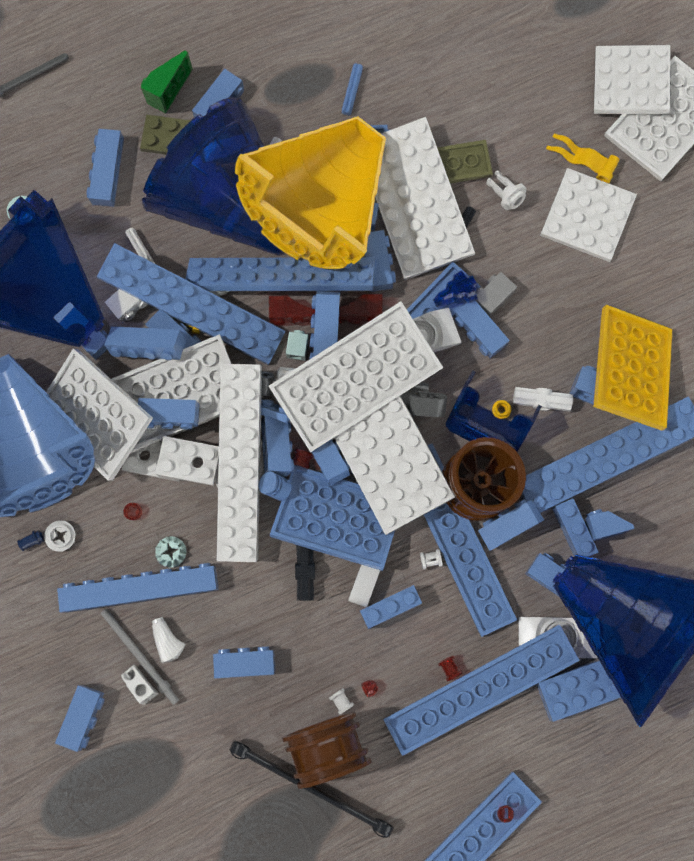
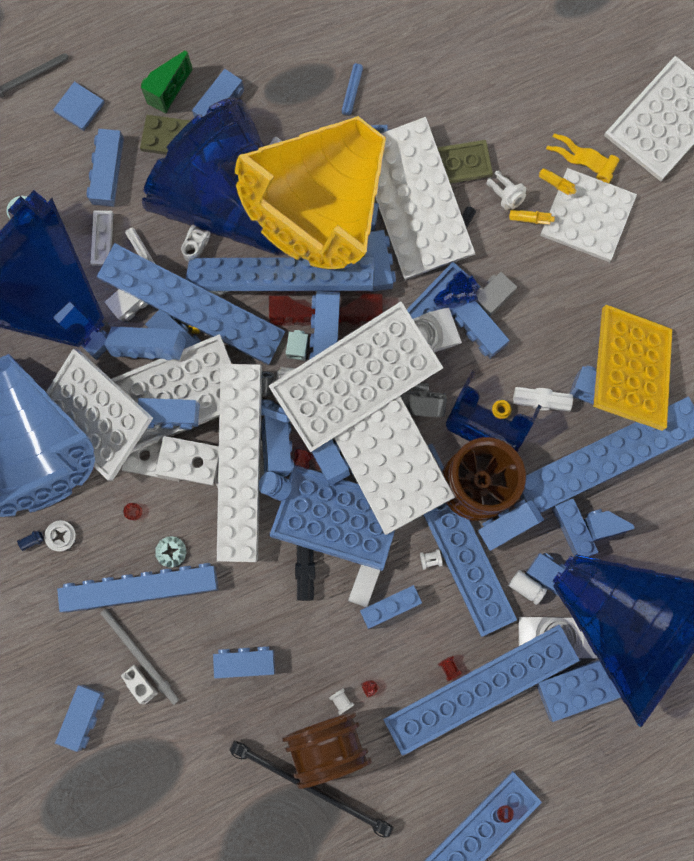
white piece [152,617,186,663] -> none
white plate [594,45,670,114] -> none
none -> medium blue tile [53,82,105,131]
none -> white plate [91,211,113,266]
none -> white piece [181,225,211,263]
none -> white piece [508,570,547,605]
none -> yellow piece [509,210,555,225]
none -> yellow piece [539,168,576,195]

